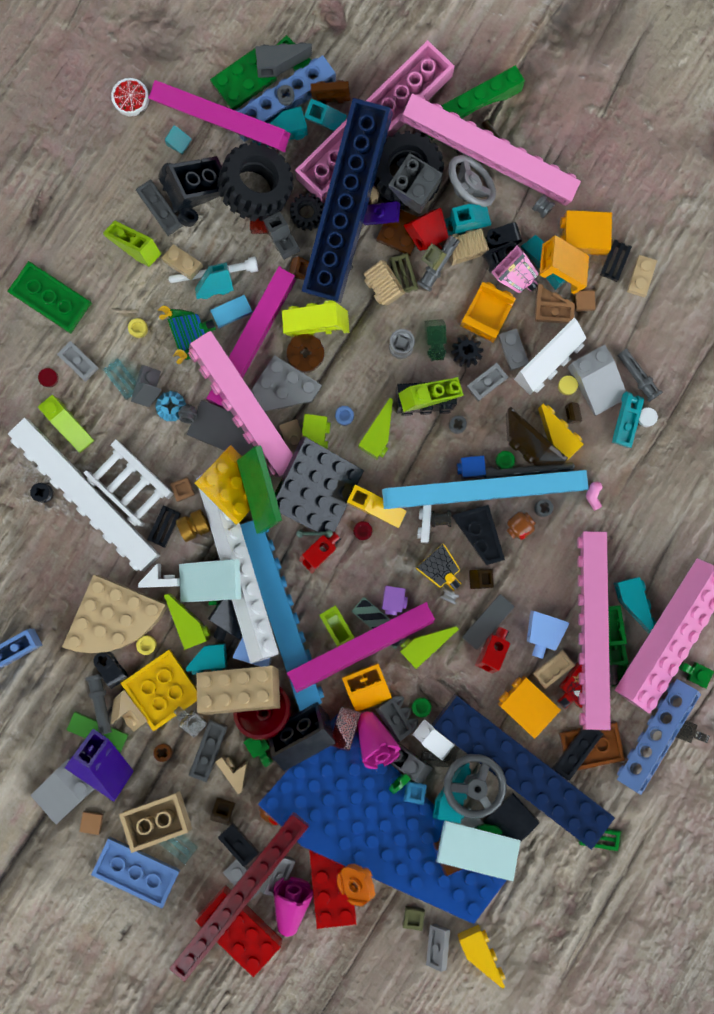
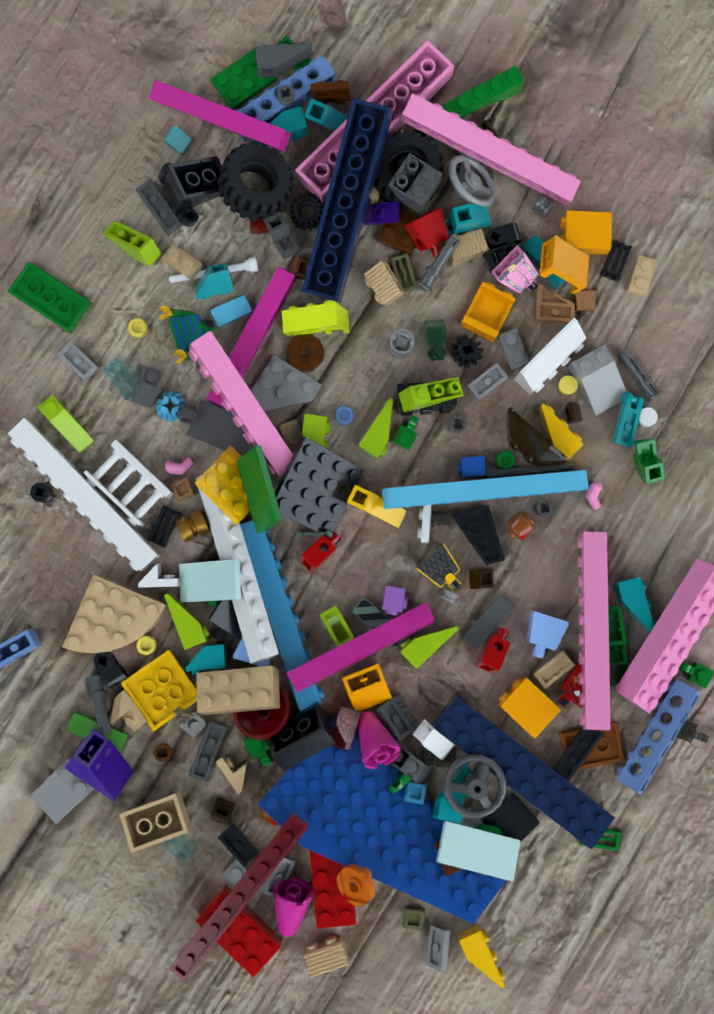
dark red tile [38,368,59,388] -> none
medium nougat tile [79,811,104,835] -> none
medium blue plate [91,837,180,909] -> none
tile [111,78,149,116] -> none
dark red tile [353,521,373,541] -> none
green tile [412,697,432,717] -> none
olive tile [421,243,447,270] -> none
none -> bright pink arm [165,457,194,475]
none -> tan brick [304,935,349,977]
none -> green plate [393,415,419,451]
none -> green brick [633,437,665,484]

